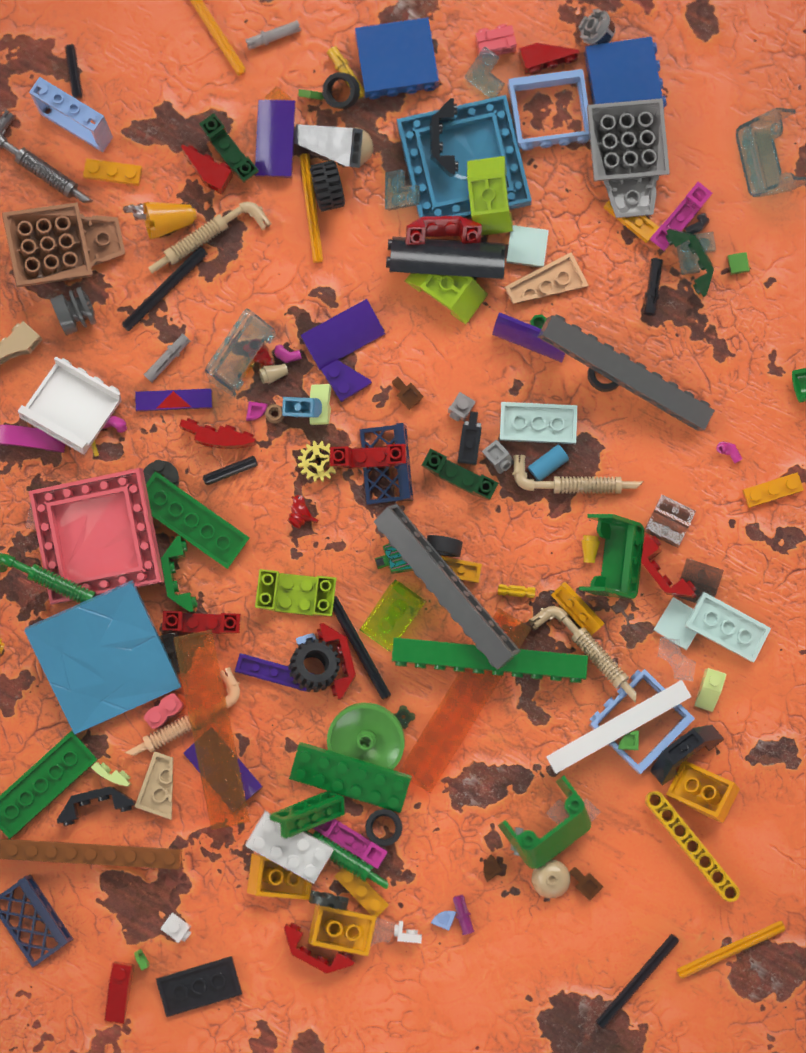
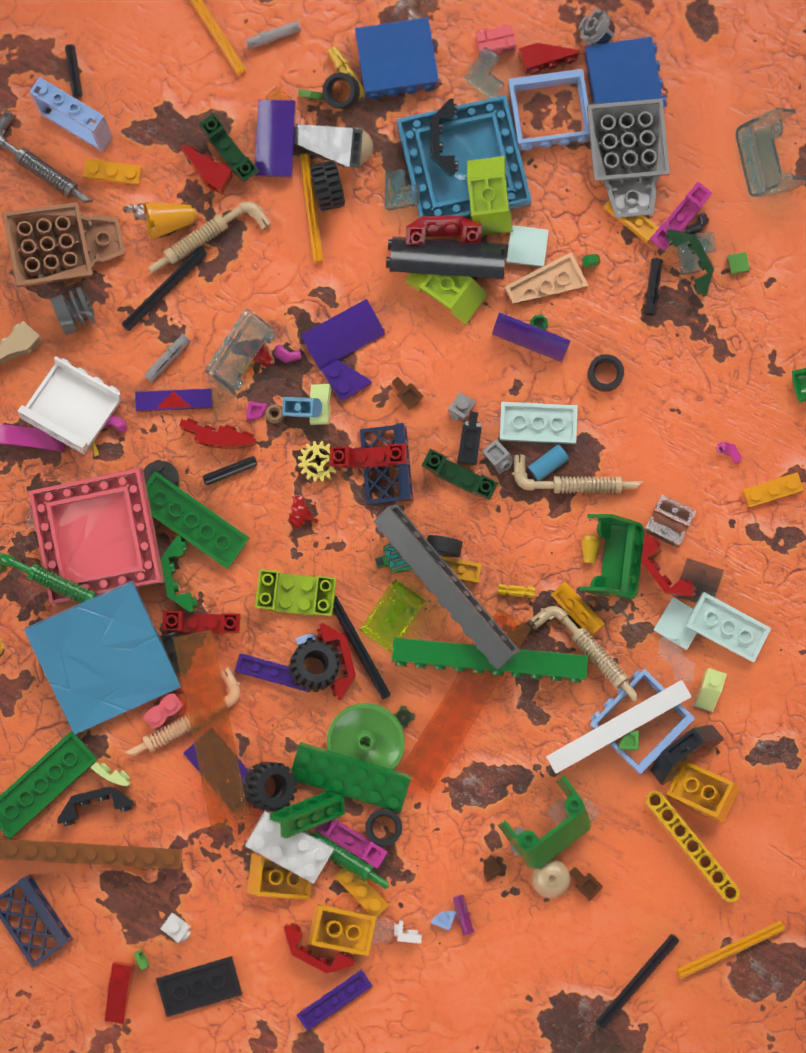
tan wing [135,751,174,820] -> none
tan cone [259,364,288,384] -> none
pearl dark grey plate [309,890,349,910] -> none
dark grey brick [538,314,715,431] -> none
none -> black tyre [243,762,297,812]
none -> dark purple tile [296,969,373,1031]
none -> green tile [582,254,601,268]

